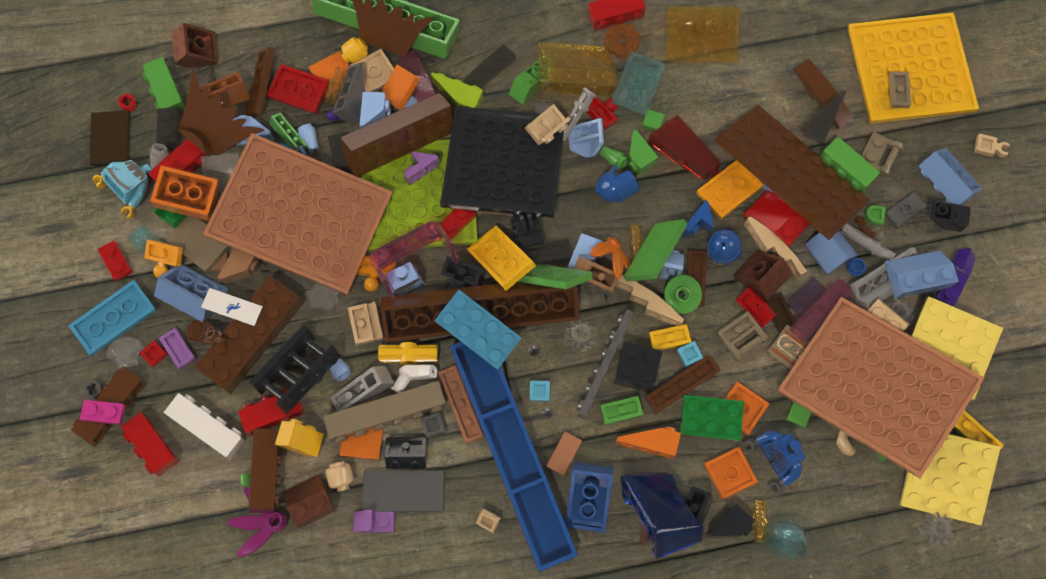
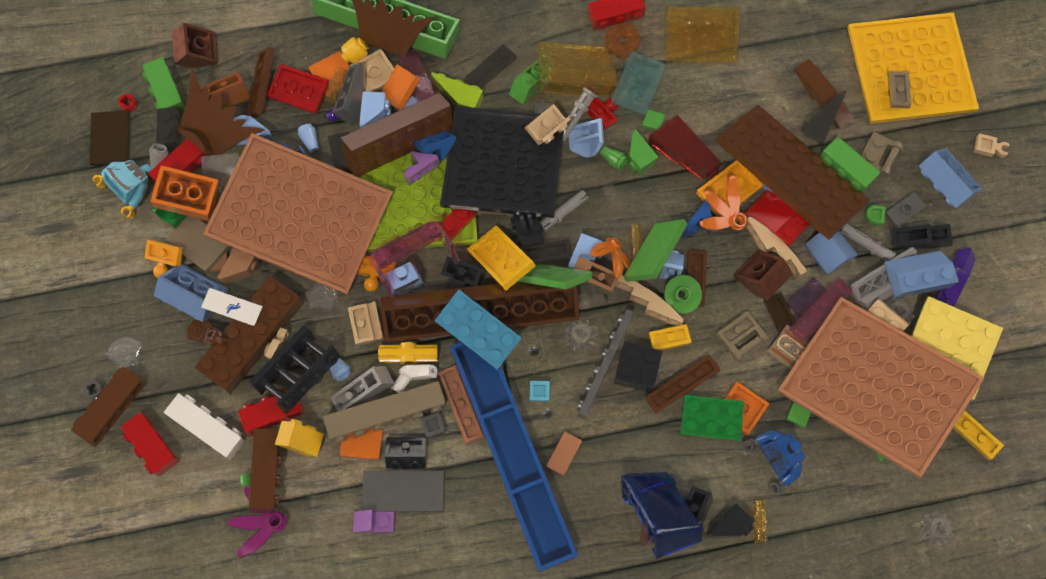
dark azure plate [68,280,157,357] -> none
dark pink plate [80,400,126,425] -> none
red plate [97,240,133,282] -> none
clear light blue plate [127,225,155,252] -> none
red tile [139,340,168,368] -> none
medium lavender tile [159,327,197,370] -> none
bright green piece [269,113,307,151] -> none
copper slope [283,475,336,529] -> none
tan head [325,460,354,492] -> none
tan slope [476,508,502,533] -> none
blue slope [565,462,614,533] -> none
blue helmet [595,165,639,203] -> none
bright green plate [600,396,644,425] -> none
orange slope [615,427,681,459] -> none
medium azure plate [677,341,703,368] -> none
orange tile [703,446,758,500] -> none
blue helmet [706,230,743,267] -> none
red plate [736,286,777,328] -> none
clear light blue cylinder [765,520,808,558] -> none
tan arm [836,430,856,456] -> none
blue plate [847,258,866,277] -> none
reddish brown piece [854,217,876,239] -> none
light yellow plate [899,434,1001,525] -> none
black slope [930,201,971,232] -> none
none -> tan plate [264,327,290,360]
none -> blue slope [414,131,456,161]
none -> light grey pin [539,190,588,232]
none -> orange plant [700,175,747,231]
none -> black slope [891,224,953,249]

